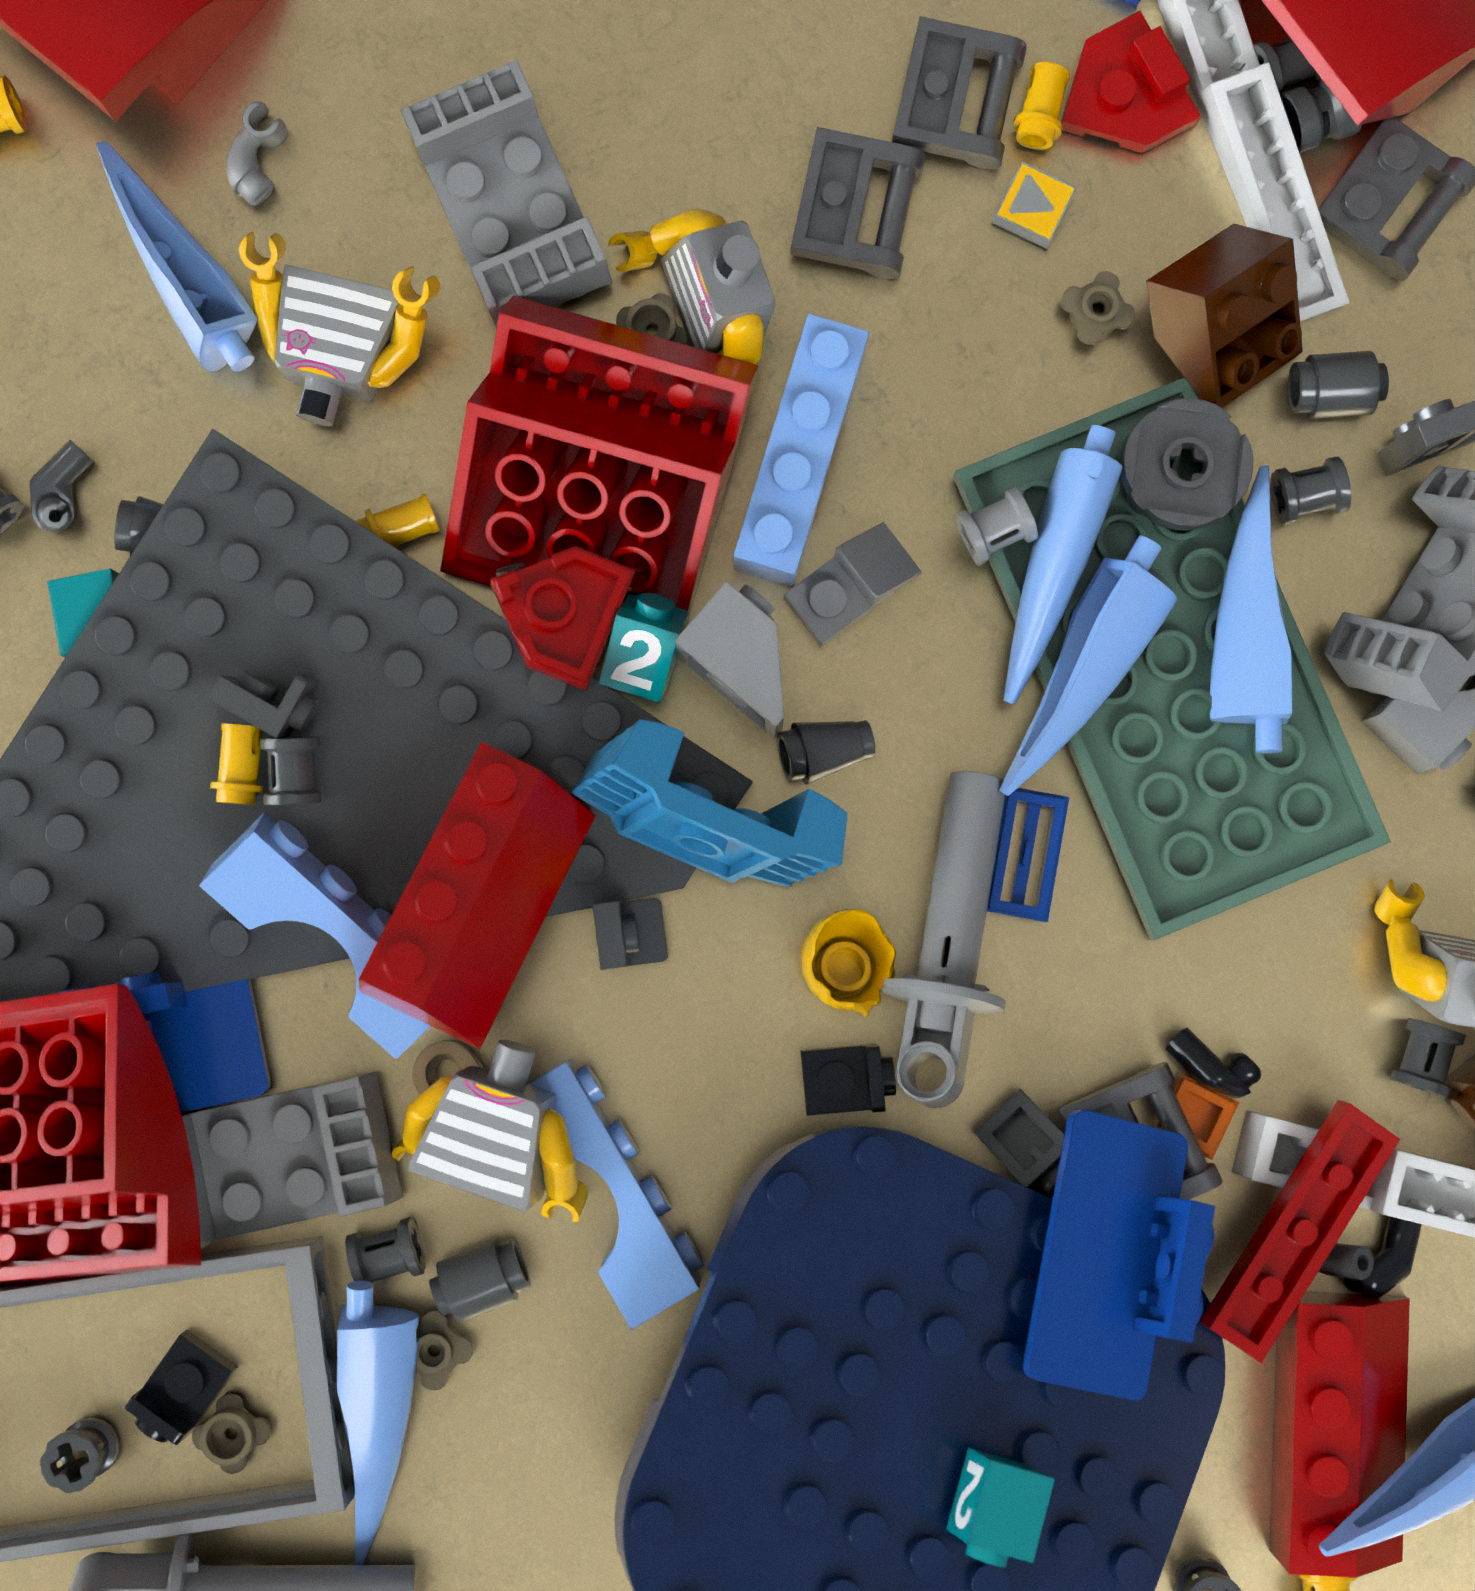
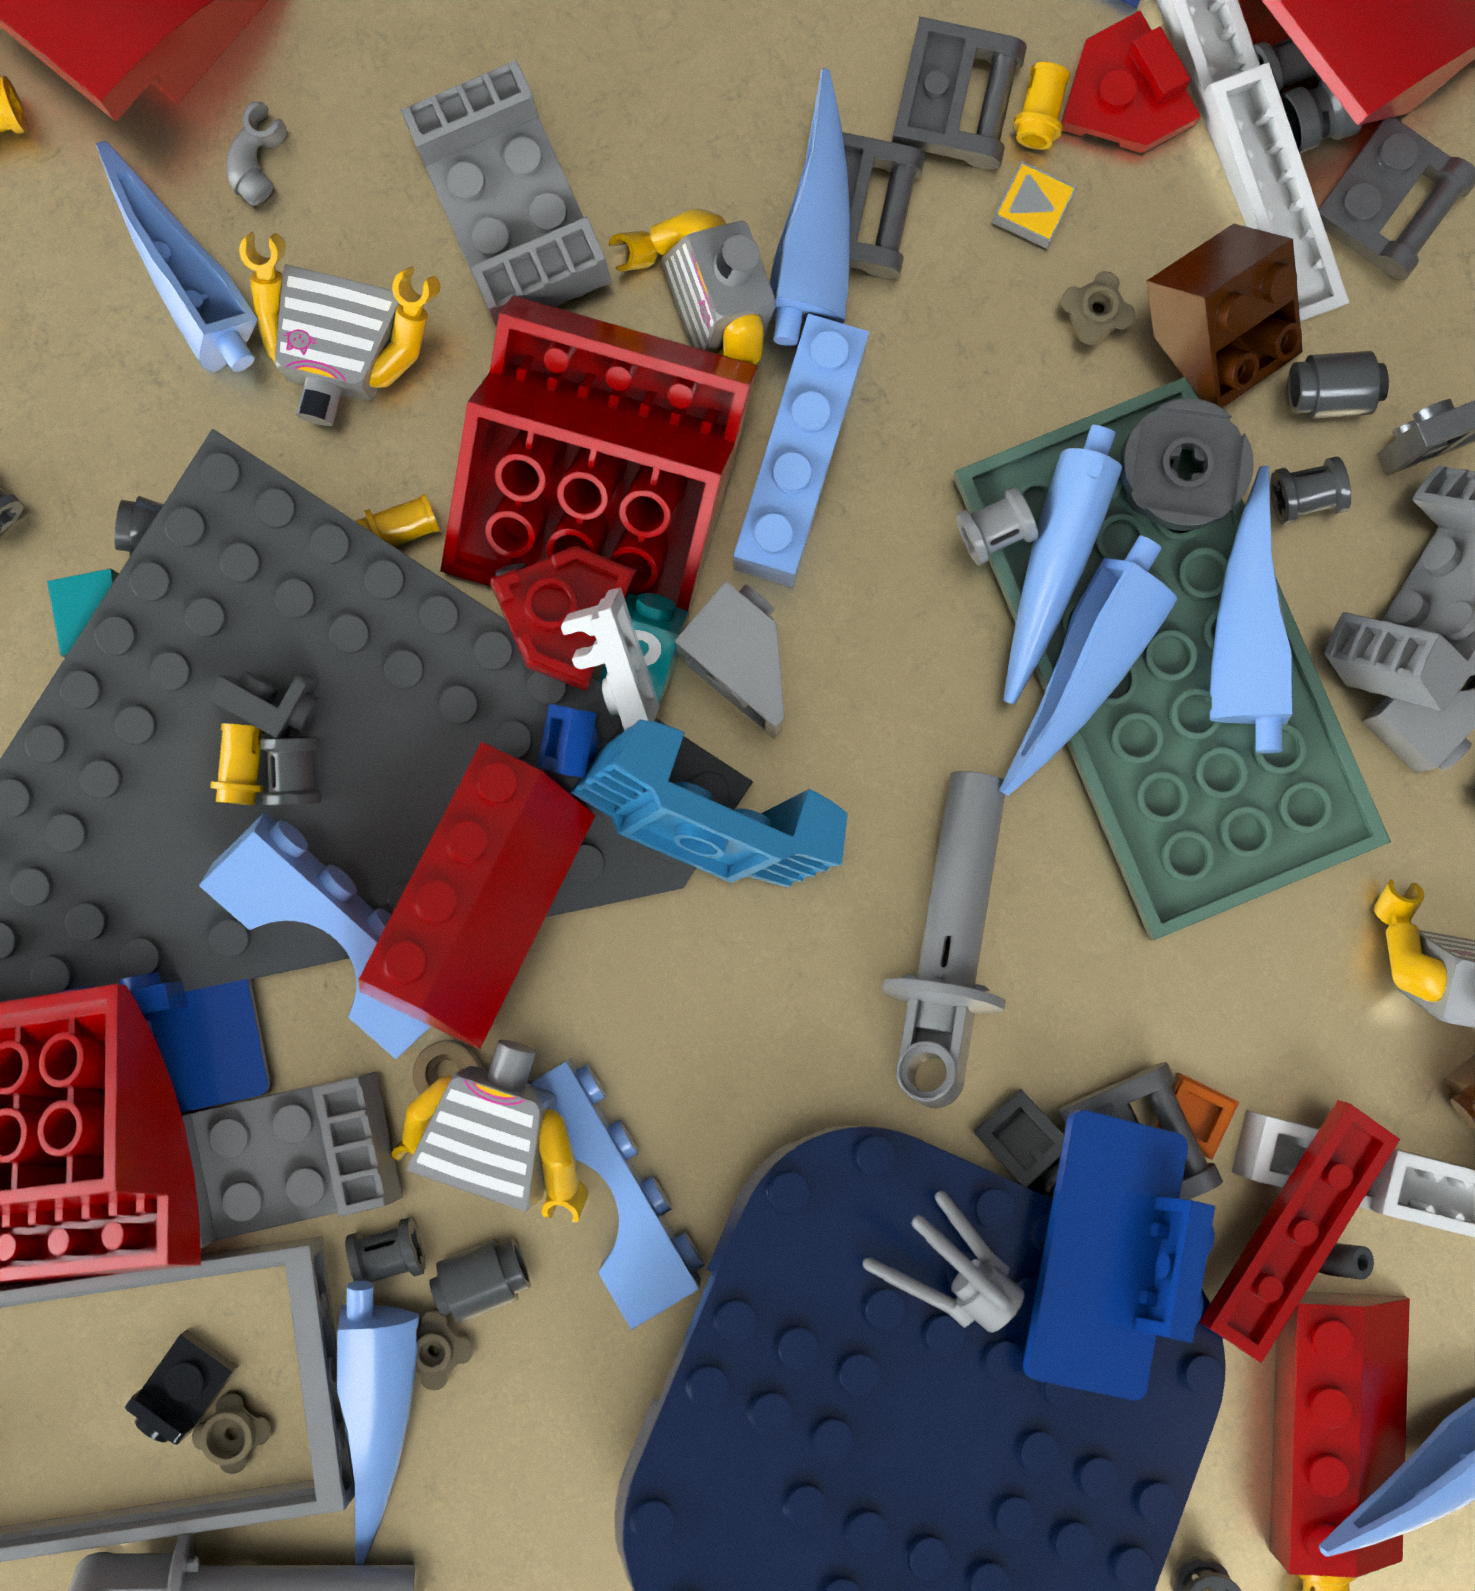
dark grey arm [29,440,94,532] -> none
dark grey bush [40,1417,119,1493] -> none
dark grey bracket [592,898,668,970] -> none
dark tan plate [616,293,688,345] -> none
dark grey cone [777,720,875,785] -> none
light grey slope [783,522,922,647] -> none
yellow hair [800,909,896,1017] -> none
black bracket [800,1043,896,1116] -> none
teal brick [946,1447,1055,1567] -> none
blue tile [987,788,1069,922] -> none
black arm [1165,1027,1262,1099] -> none
black arm [1343,1216,1422,1299] -> none
dark grey bush [1390,1018,1466,1098] -> none
none -> blue plate [537,703,599,778]
none -> white plate [561,587,660,731]
none -> light blue piece [770,68,851,346]
none -> light grey plant [863,1191,1024,1332]

